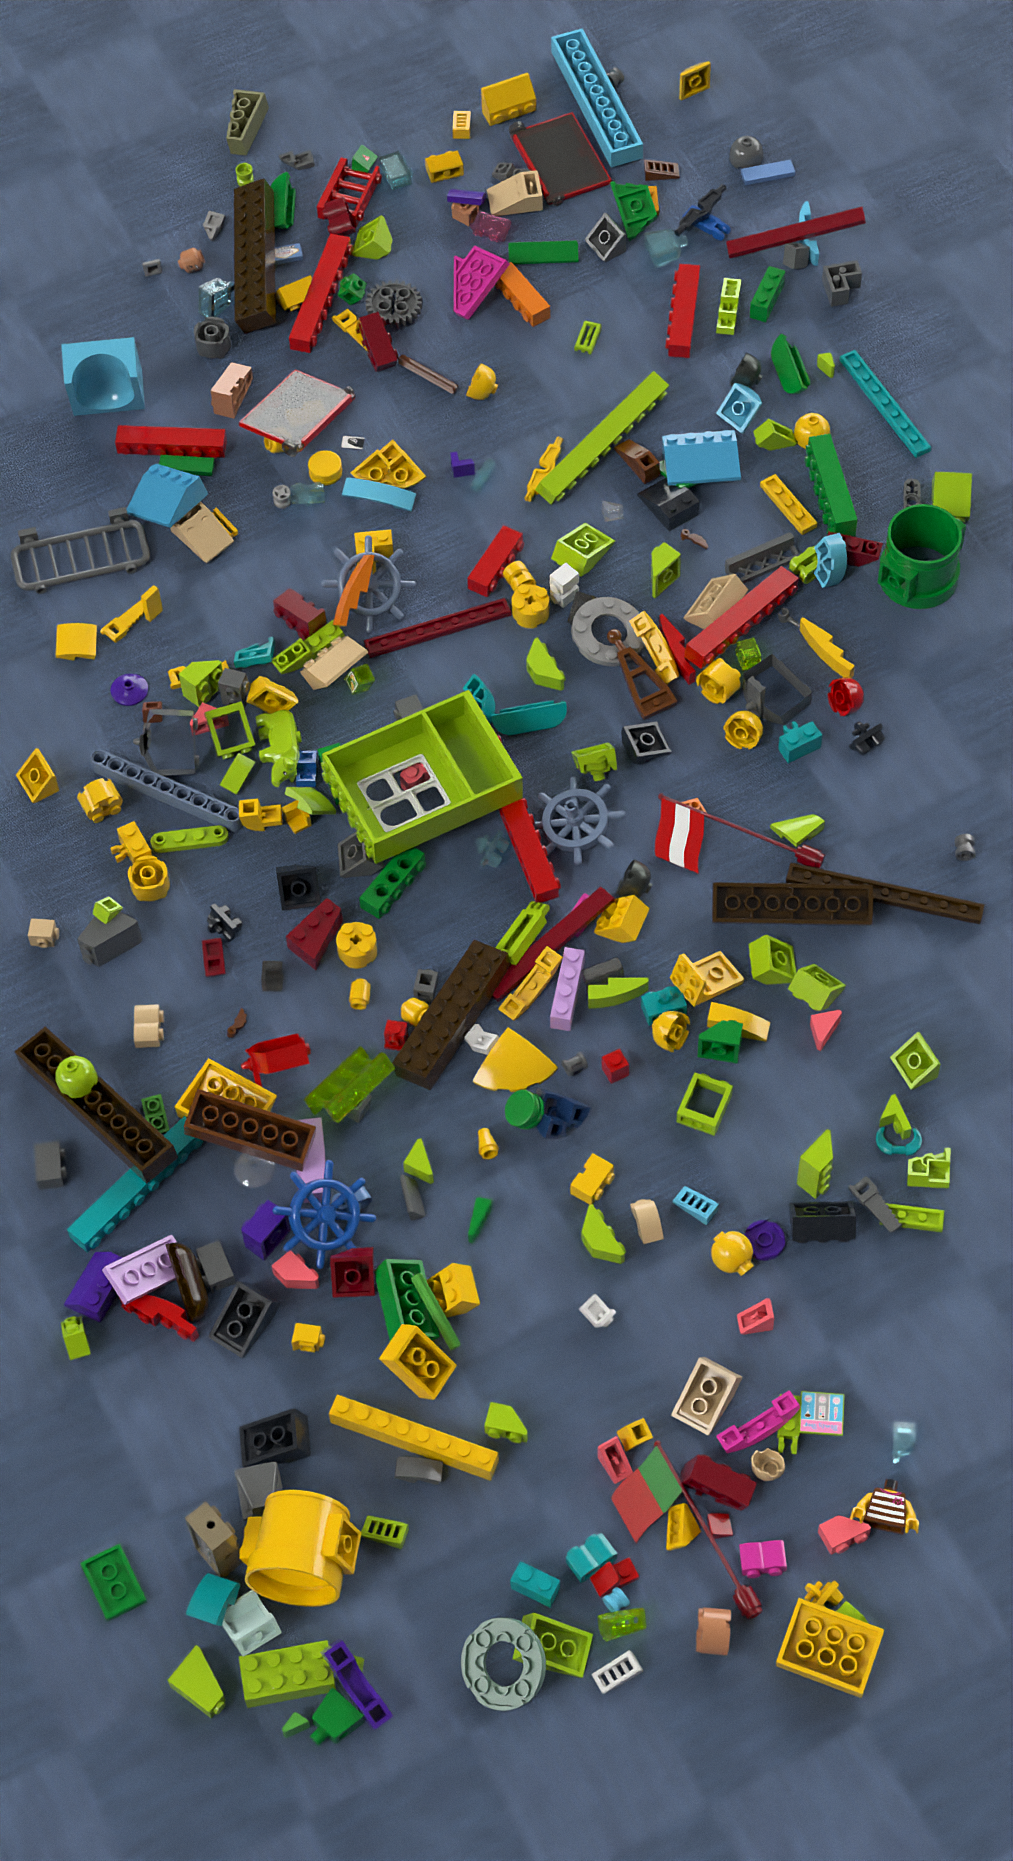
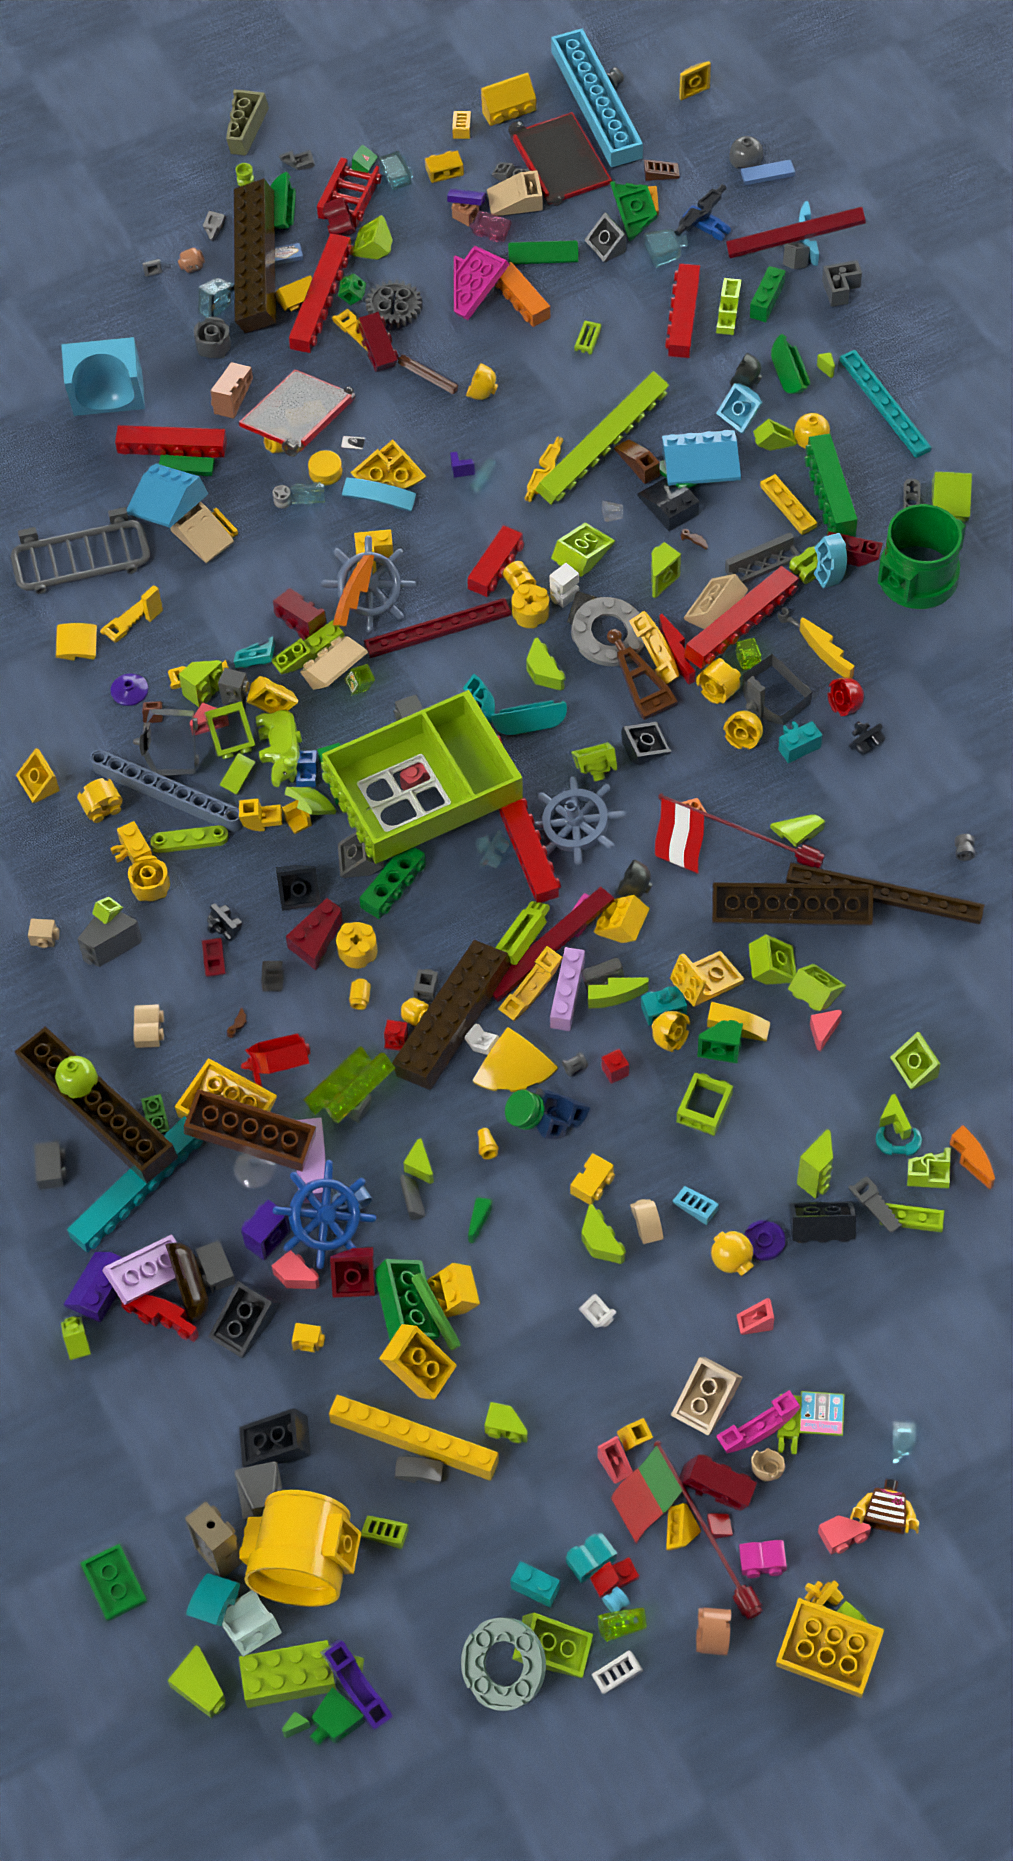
none -> orange slope [950,1125,995,1190]

